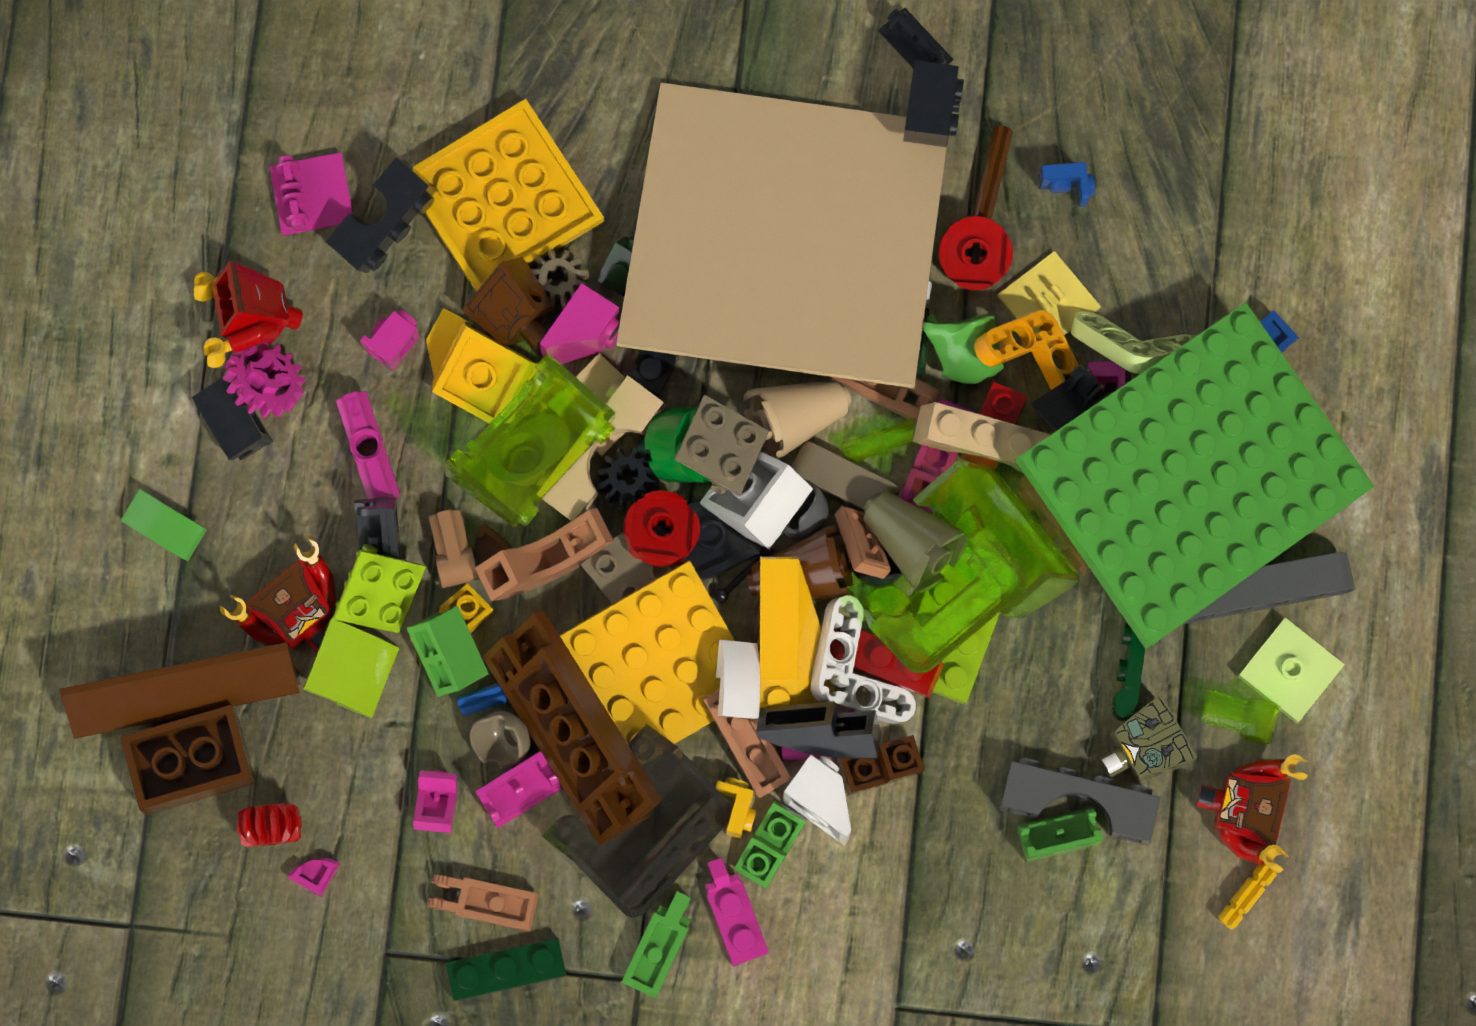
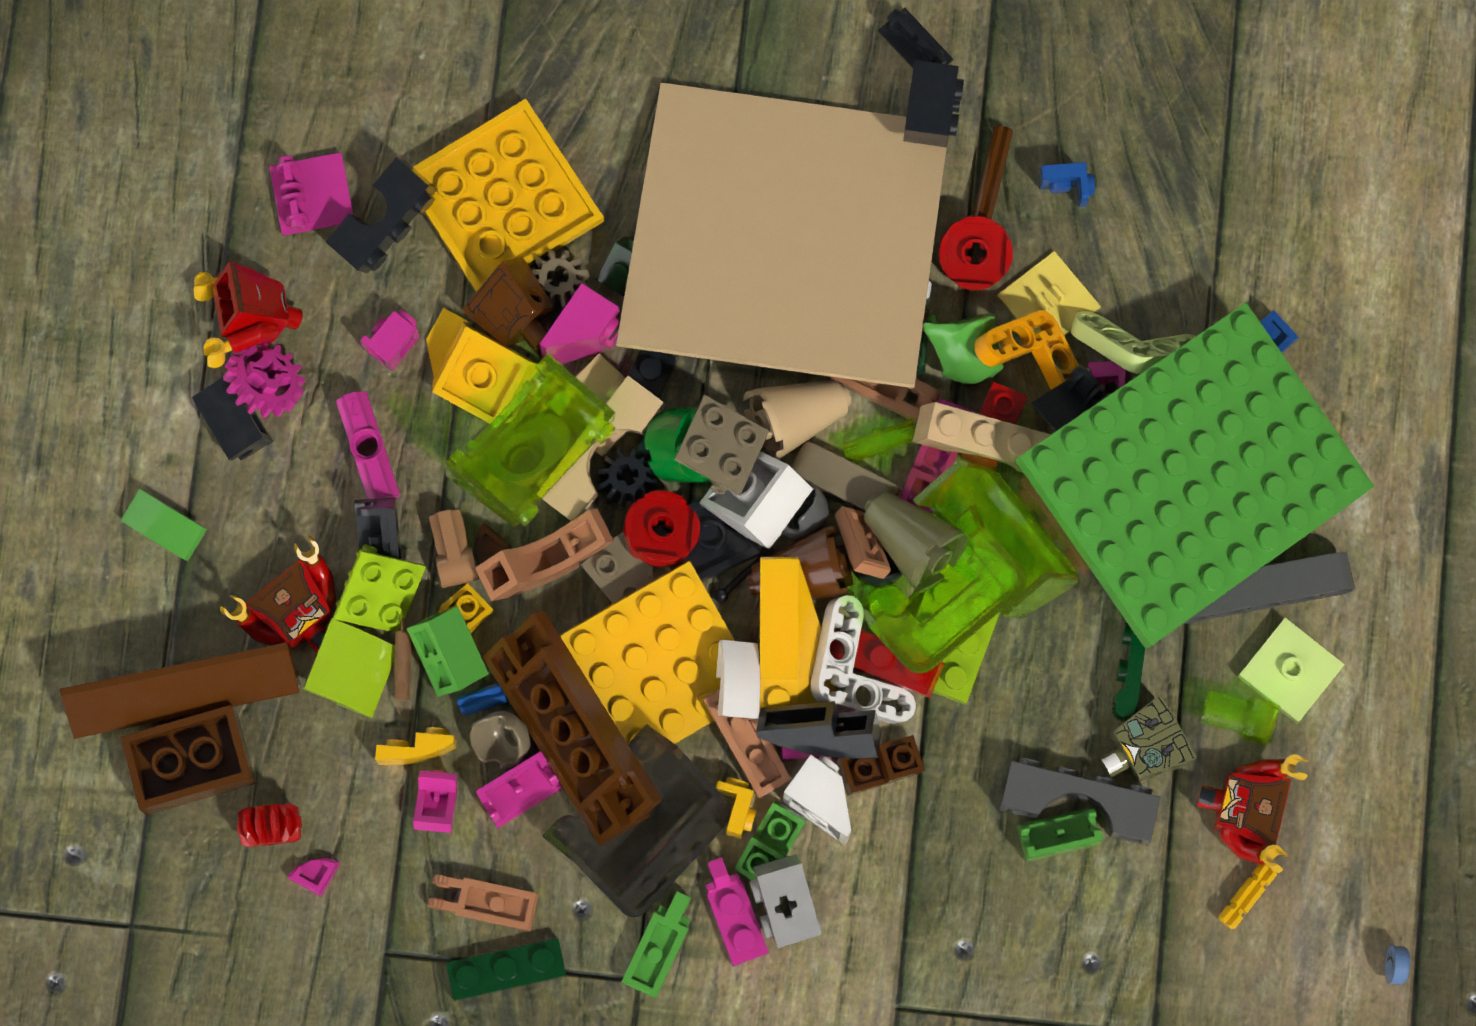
none -> yellow slope [375,727,457,765]
none -> medium nougat piece [394,617,411,715]
none -> light grey brick [749,854,822,948]
none -> medium blue tile [1385,945,1410,985]

